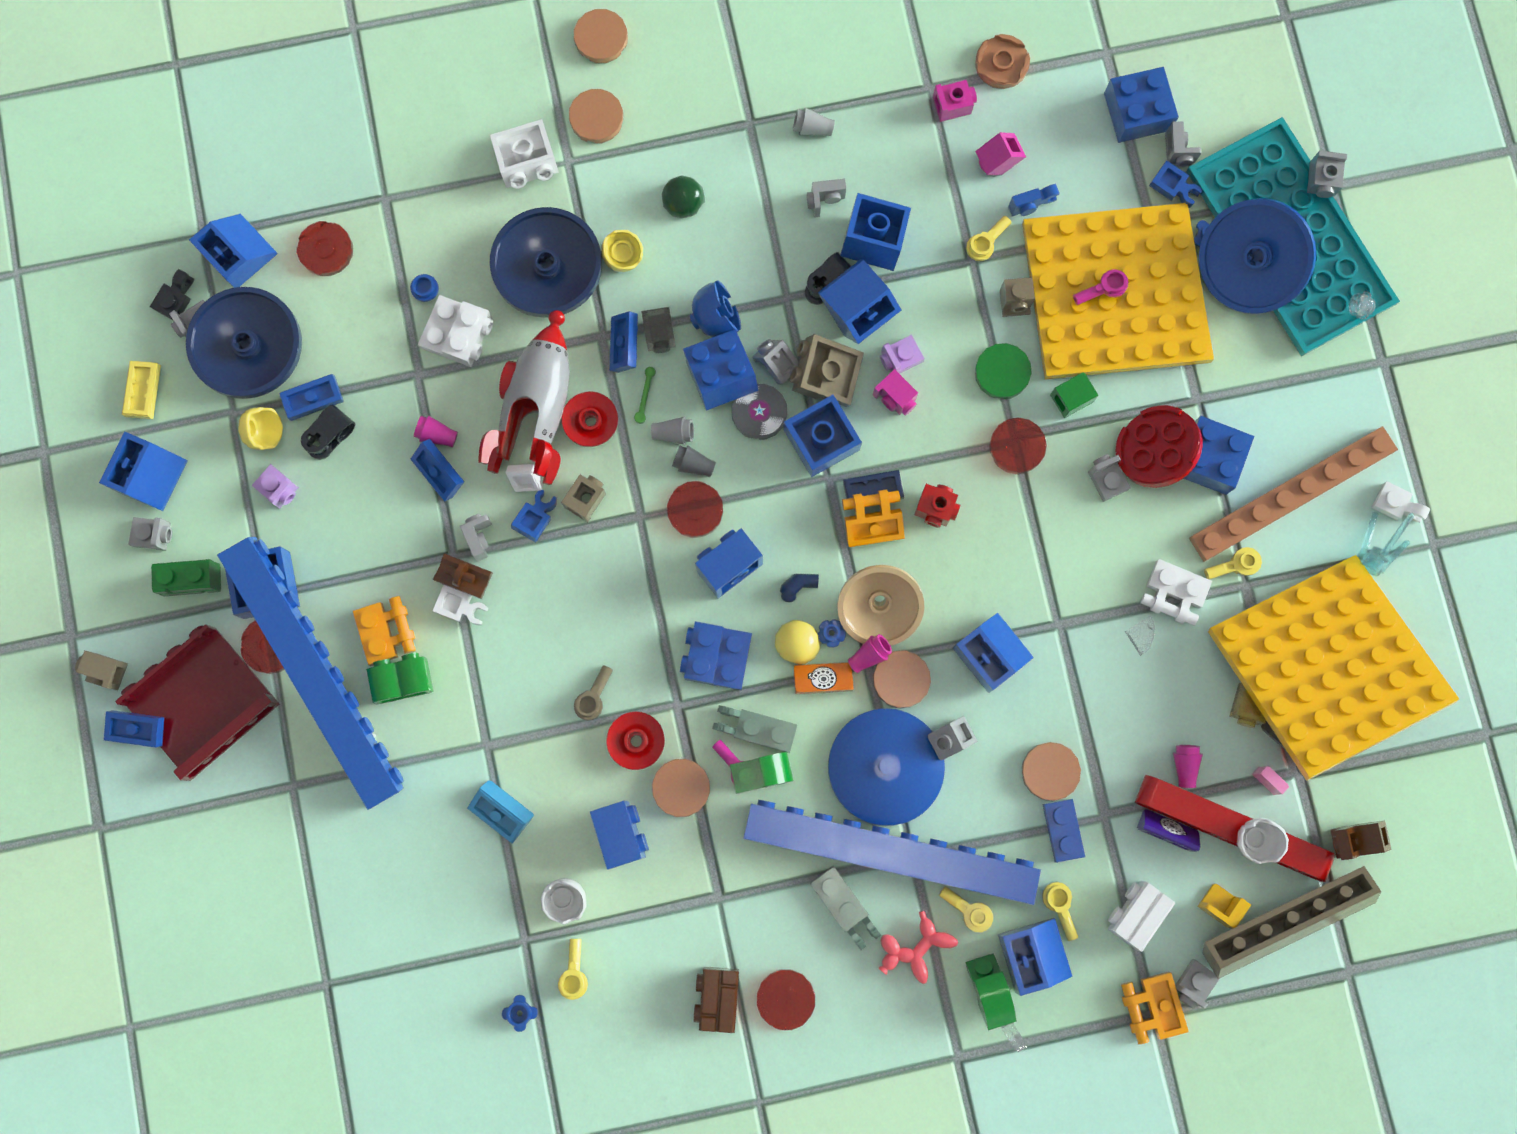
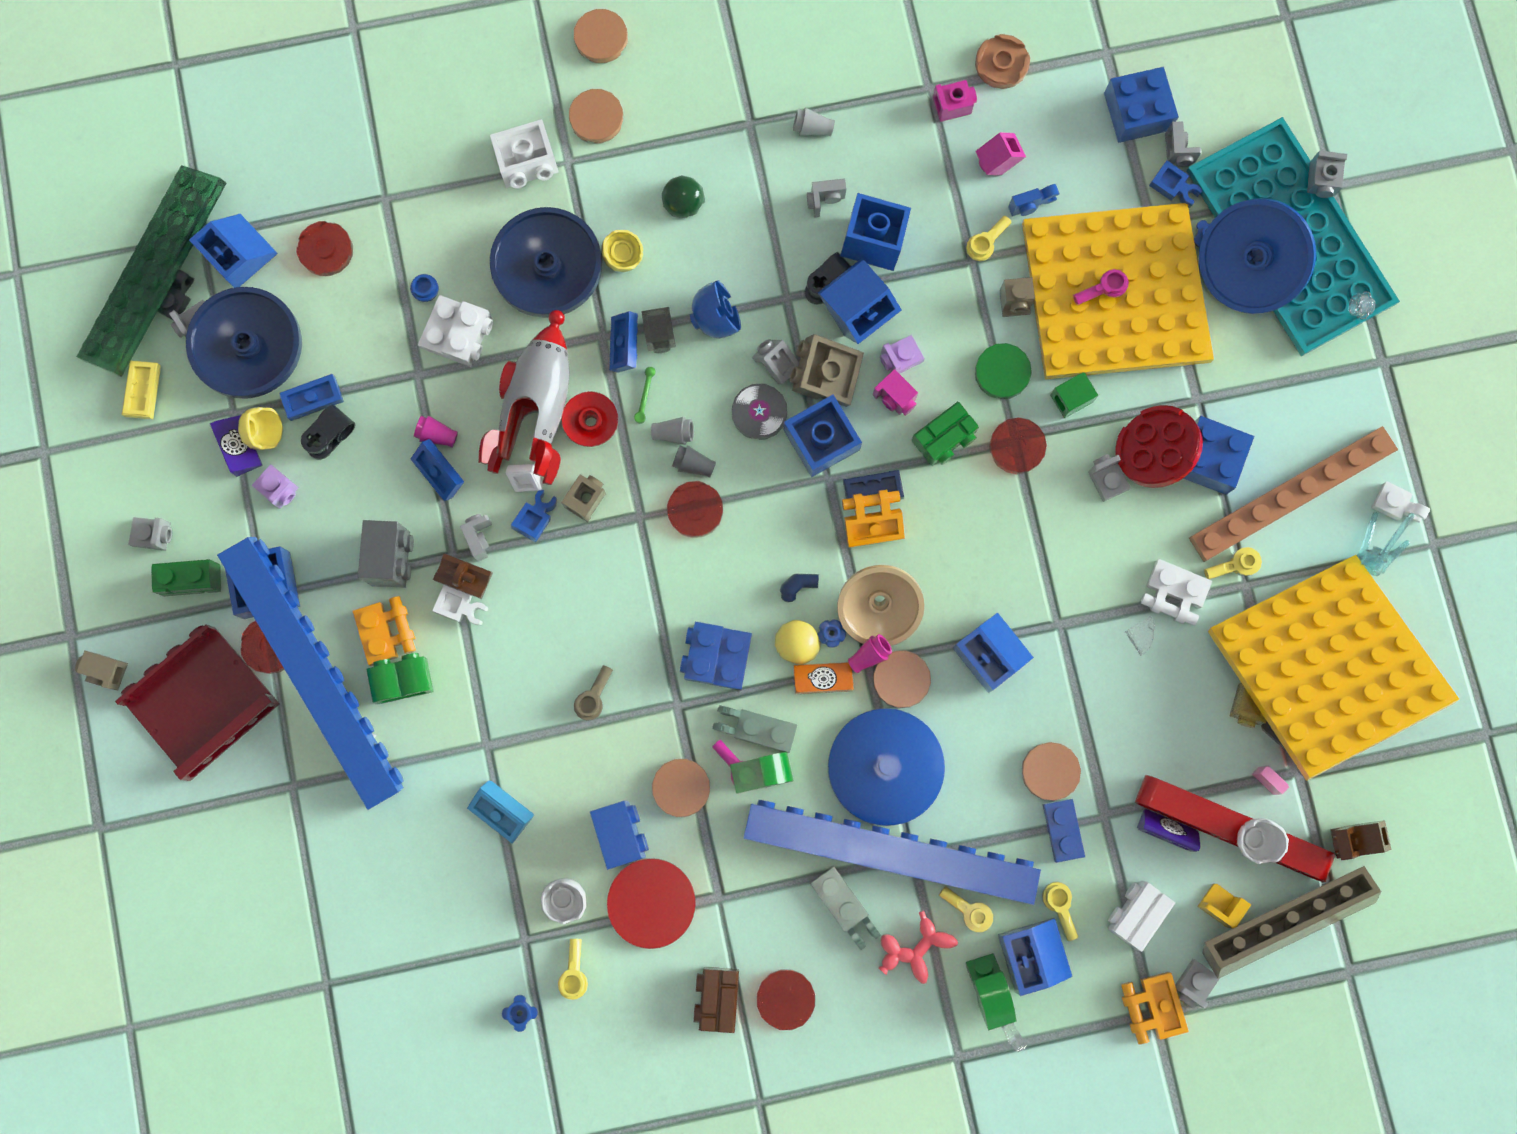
slope [99,431,188,511] -> none
blue plate [104,710,164,748] -> none
red dish [606,711,665,770] -> none
blue brick [683,329,759,411] -> none
blue brick [695,528,763,599] -> none
red brick [914,483,961,528] -> none
light grey bracket [928,716,978,760] -> none
dark pink cone [1173,745,1203,788] -> none
none -> clear green plate [76,165,227,377]
none -> dark purple slope [210,415,263,477]
none -> dark grey brick [358,520,414,588]
none -> red tile [607,858,696,949]
none -> green brick [912,401,979,466]

